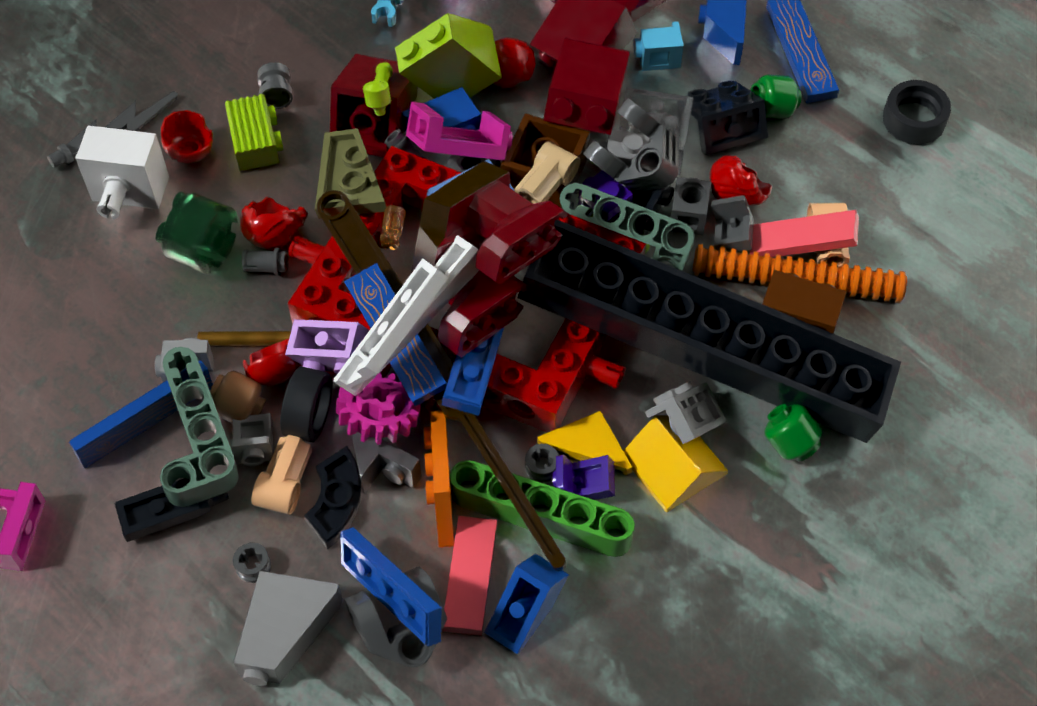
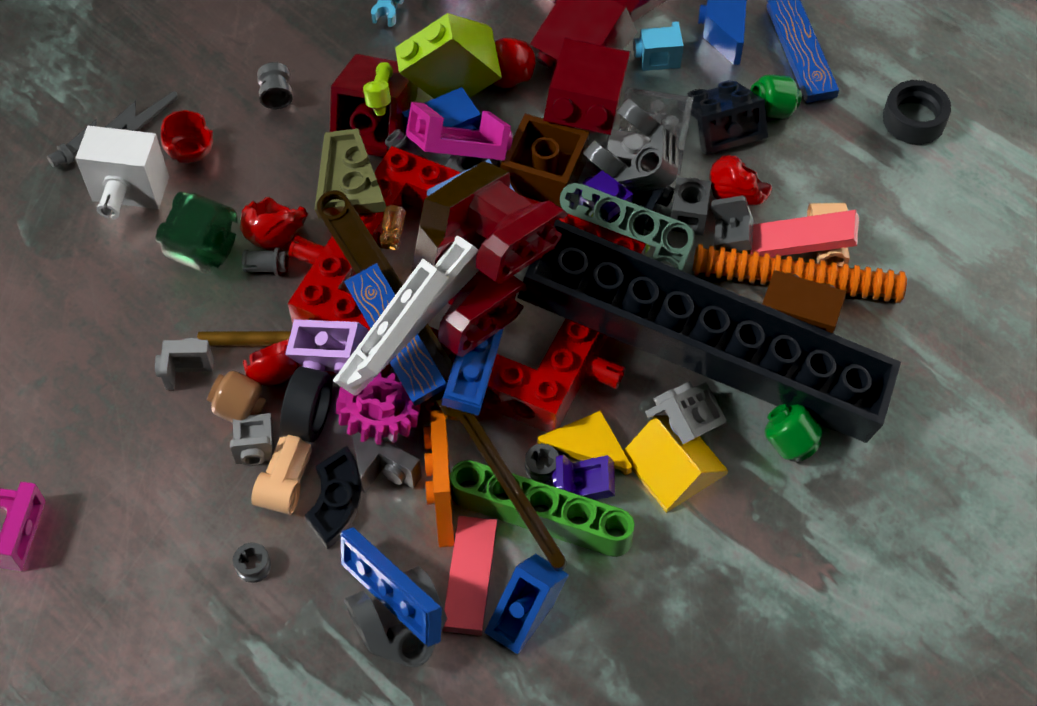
blue tile [69,360,213,469] -> none
black hinge [114,478,229,542] -> none
sand green beam [160,346,239,507] -> none
lime brick [225,94,284,171] -> none
light grey slope [234,571,343,686] -> none
tan piece [514,141,581,204] -> none

